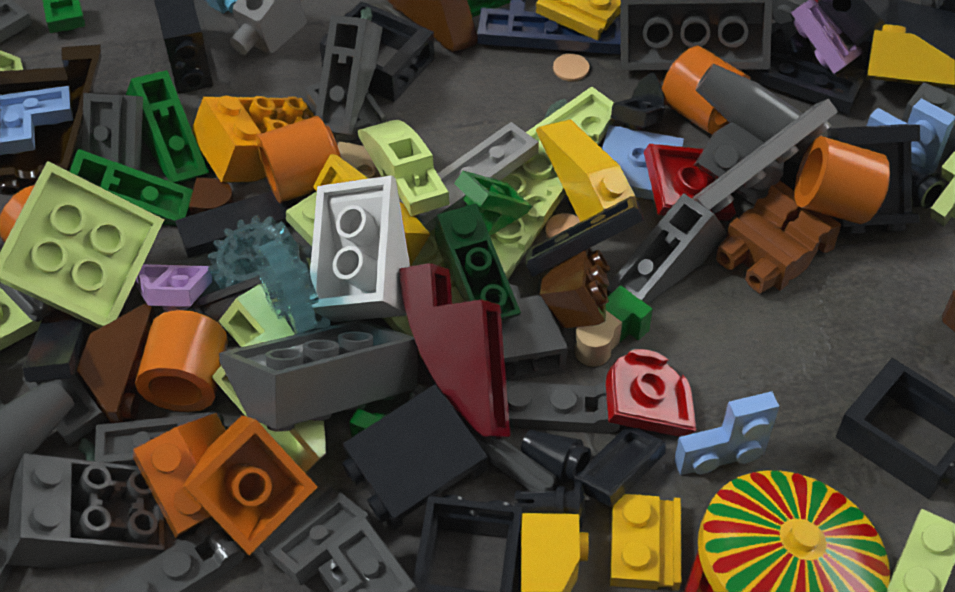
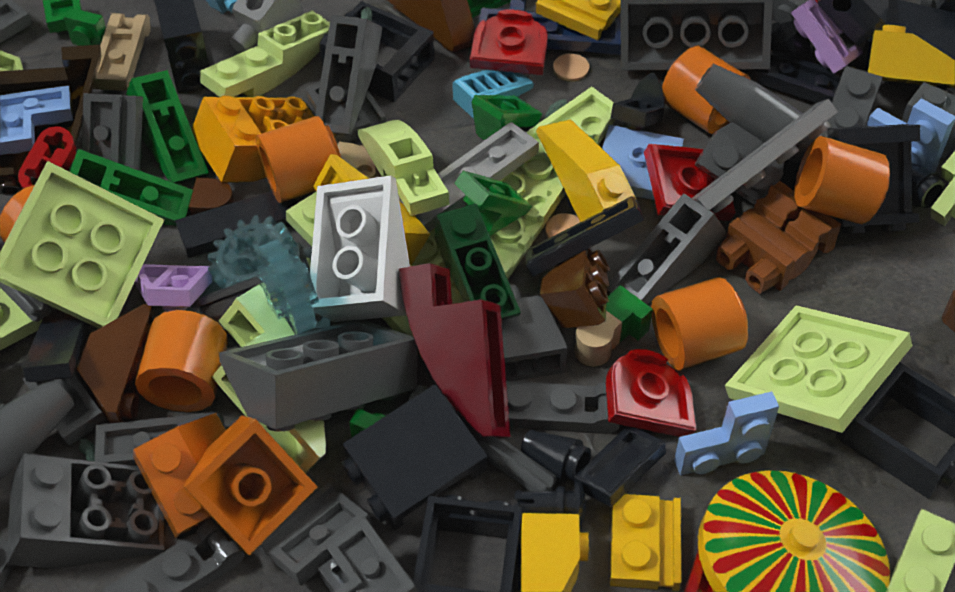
none -> red beam [18,126,77,189]
none -> green plate [64,8,106,46]
none -> tan plate [93,13,150,91]
none -> yellowish green slope [200,11,330,97]
none -> medium azure slope [453,70,533,119]
none -> red tile [470,9,548,75]
none -> green slope [471,95,543,140]
none -> orange piece [651,277,748,370]
none -> yellowish green plate [725,305,912,433]
none -> dark grey plate [825,66,883,133]

